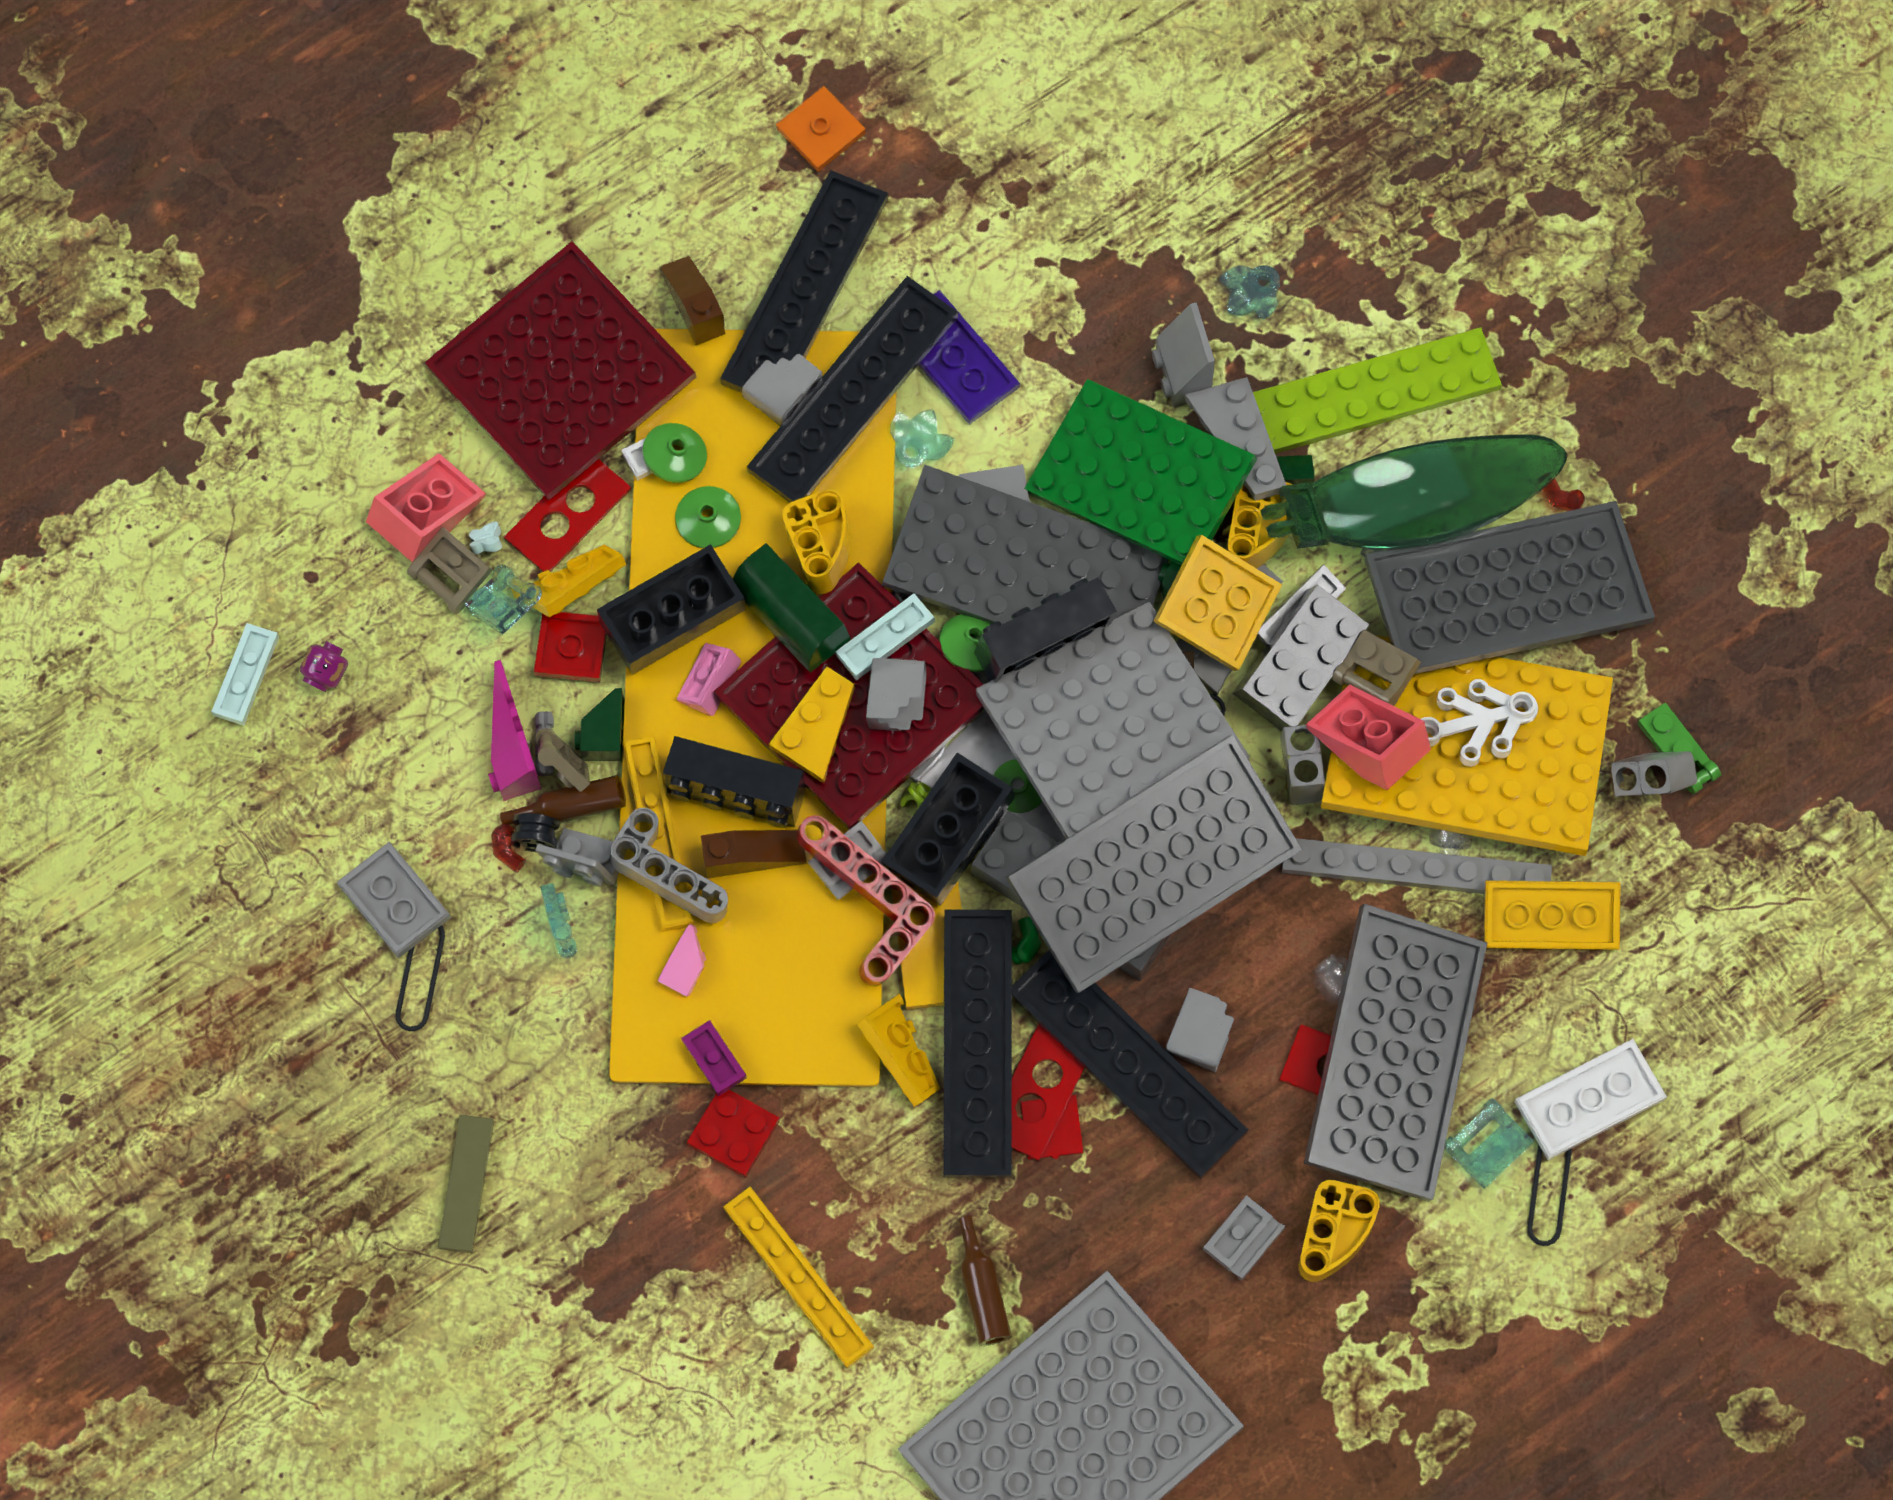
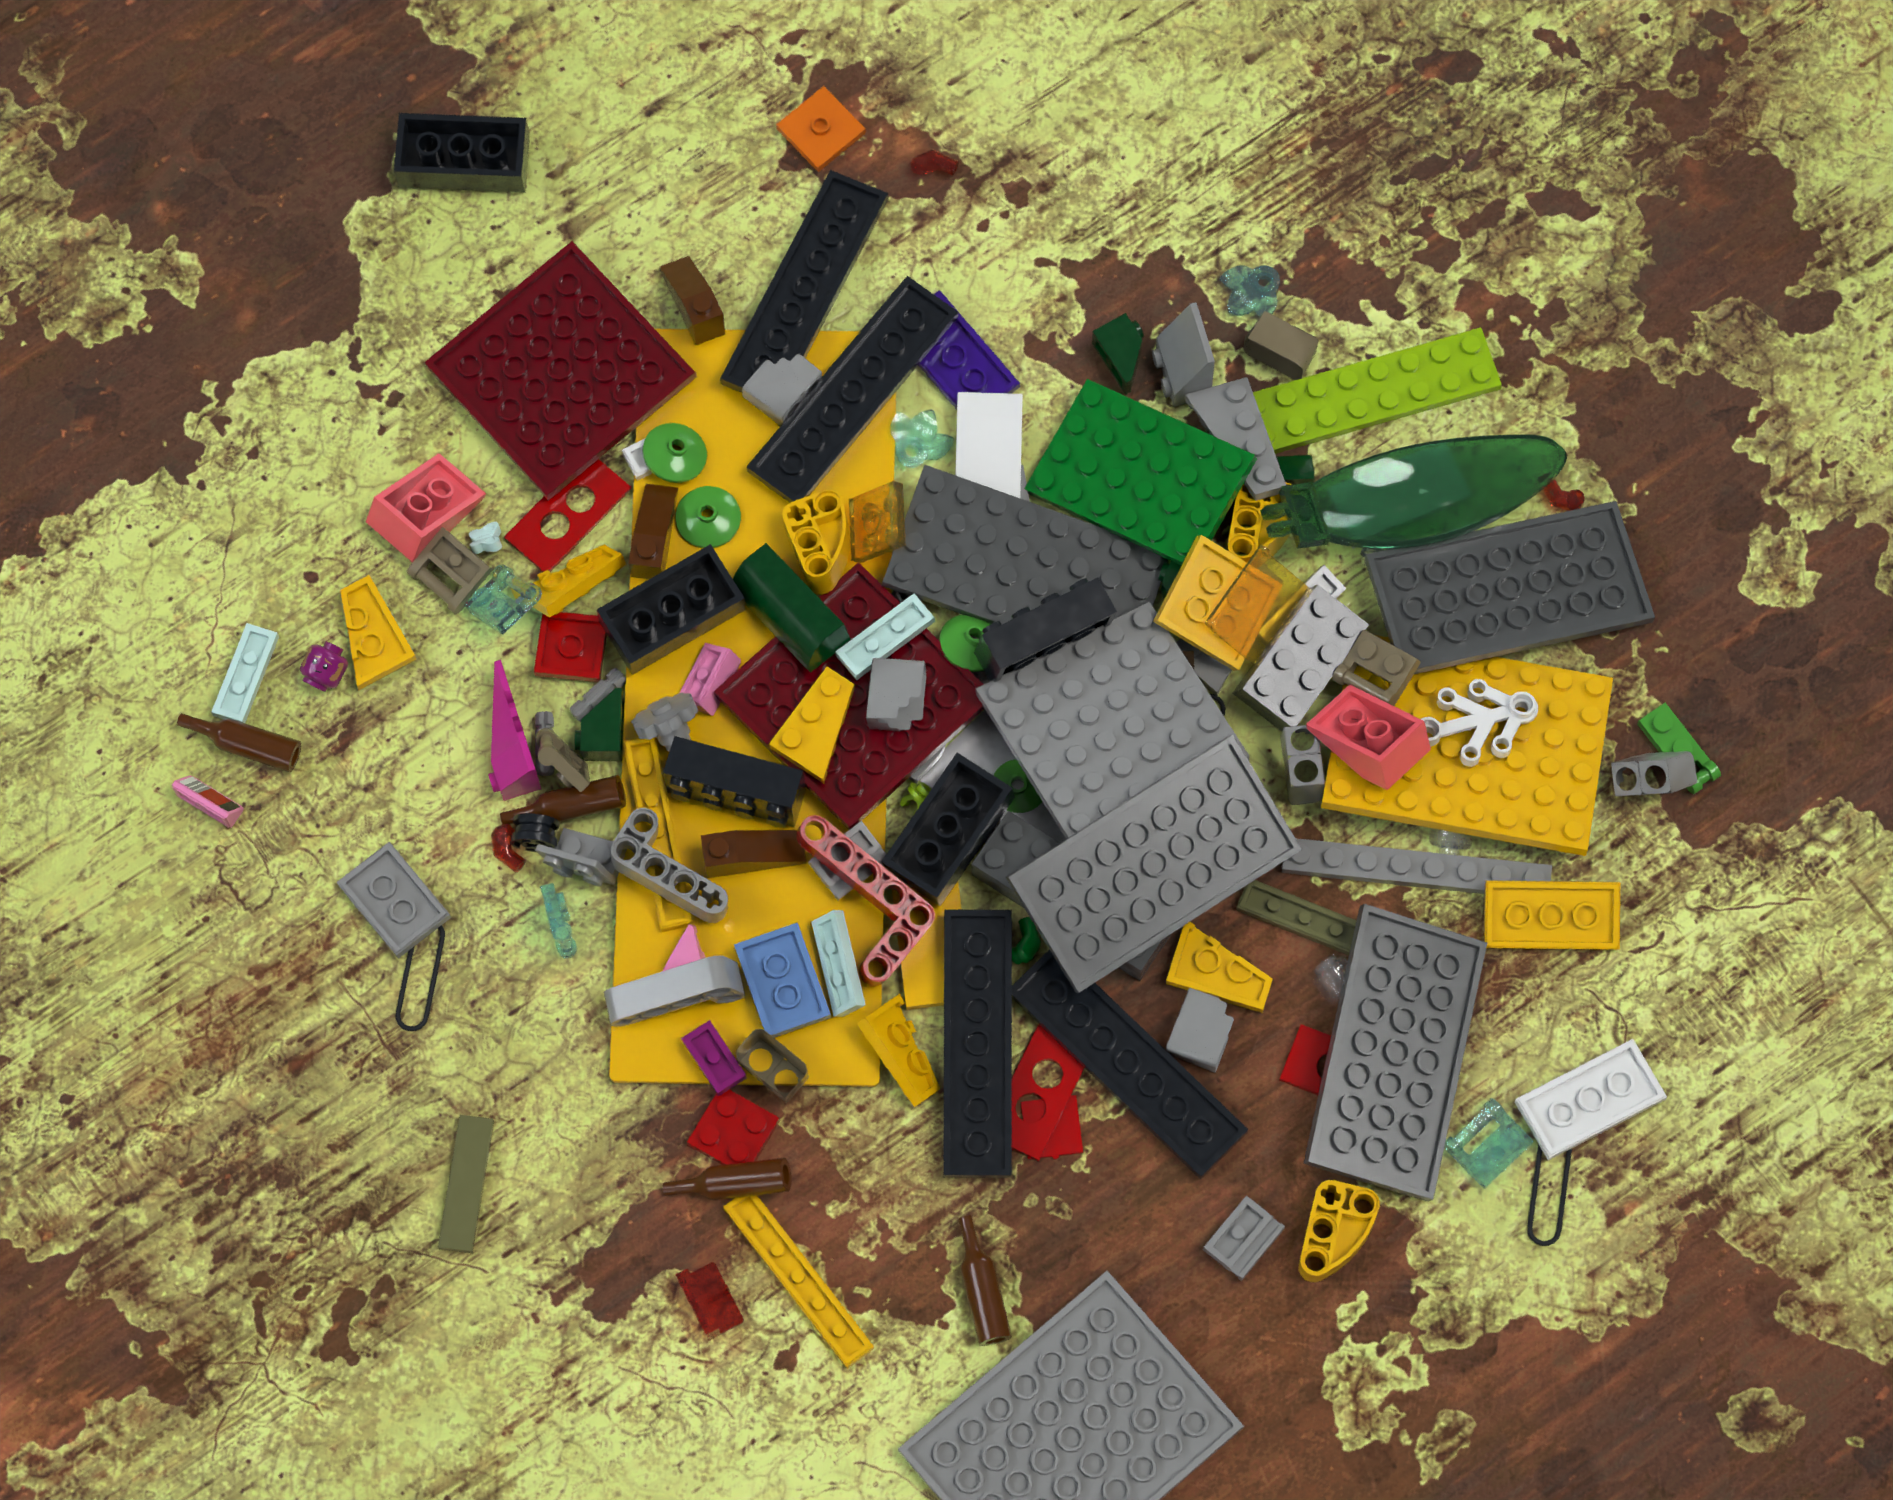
none -> bright pink slope [172,775,244,828]
none -> reddish brown piece [177,713,301,772]
none -> yellow wing [340,575,416,690]
none -> black brick [394,113,530,192]
none -> light grey axle [570,668,626,722]
none -> light grey beam [604,955,745,1027]
none -> reddish brown slope [628,483,678,579]
none -> light grey plant [632,693,698,751]
none -> reddish brown piece [663,1158,792,1200]
none -> clear red panel [676,1262,744,1341]
none -> medium blue plate [734,922,831,1038]
none -> dark tan piece [736,1029,809,1103]
none -> light aqua plate [811,910,866,1017]
none -> clear yellow plate [849,481,906,563]
none -> clear red arm [911,150,959,176]
none -> white tile [955,392,1023,498]
none -> dark green slope [1092,313,1144,395]
none -> yellow wing [1166,922,1273,1013]
none -> clear yellow piece [1204,545,1309,665]
none -> olive tile [1236,880,1356,955]
none -> dark tan piece [1243,311,1318,380]

